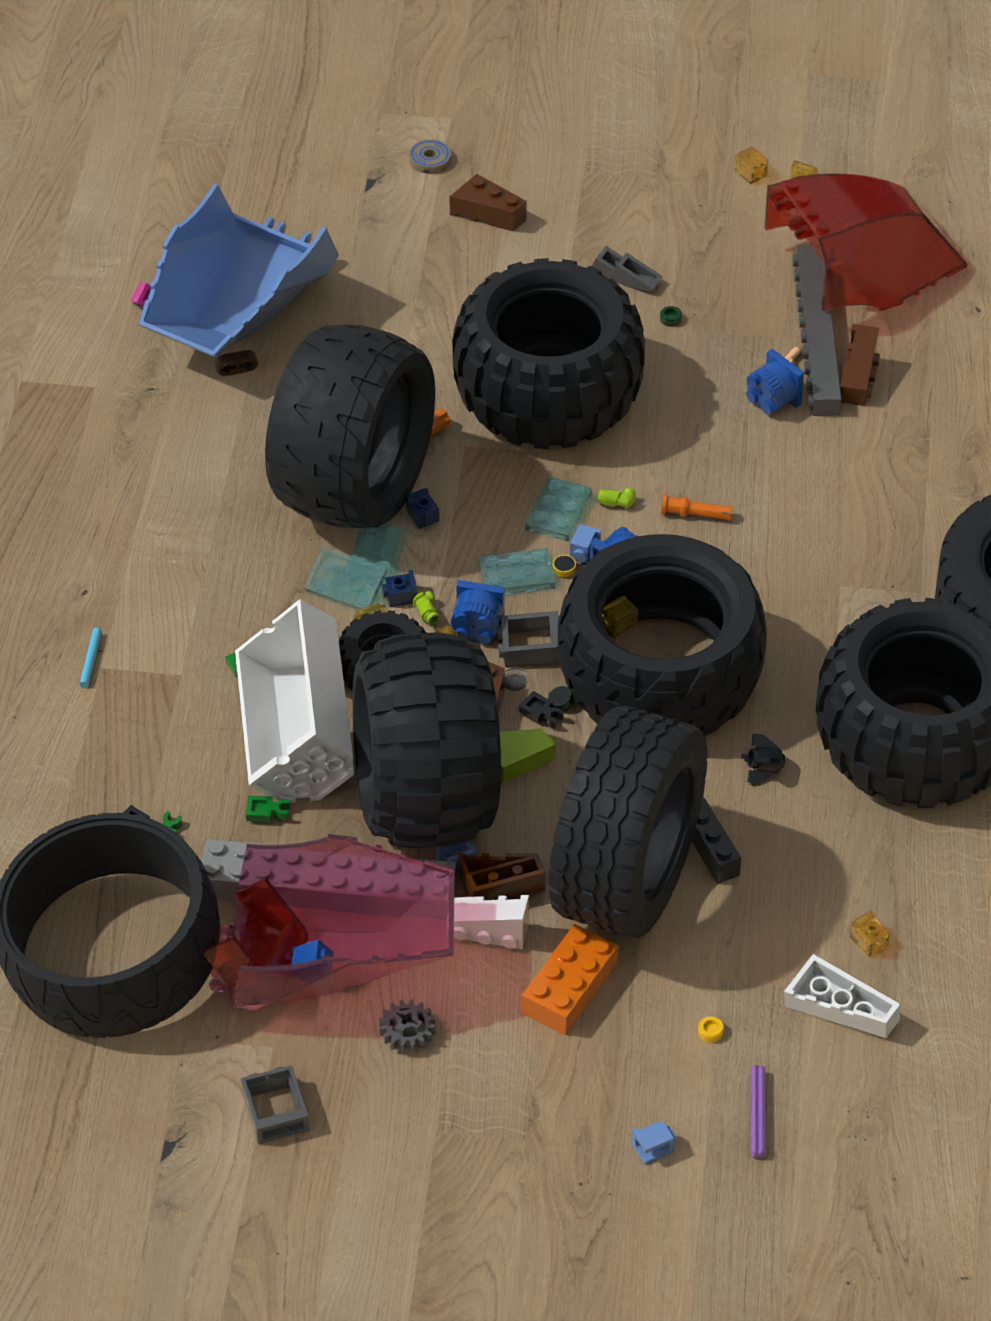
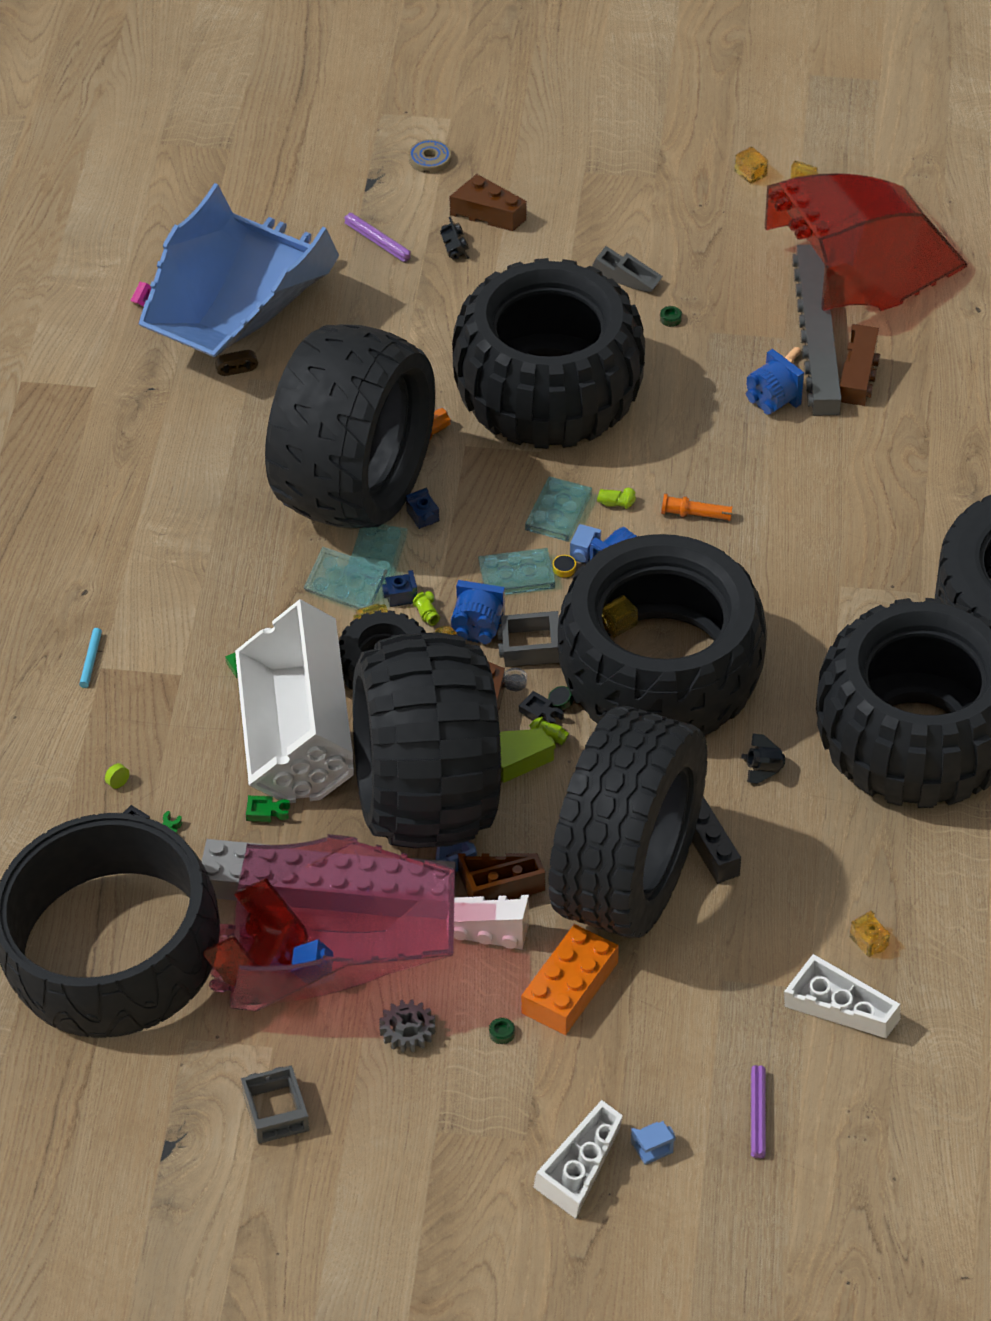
yellow tile [698,1016,724,1043] -> none
none -> lime tile [105,763,130,789]
none -> medium lavender axle [344,213,411,262]
none -> black hinge [440,217,469,260]
none -> dark green tile [489,1018,515,1044]
none -> lime arm [529,717,569,745]
none -> white wedge [534,1100,623,1219]

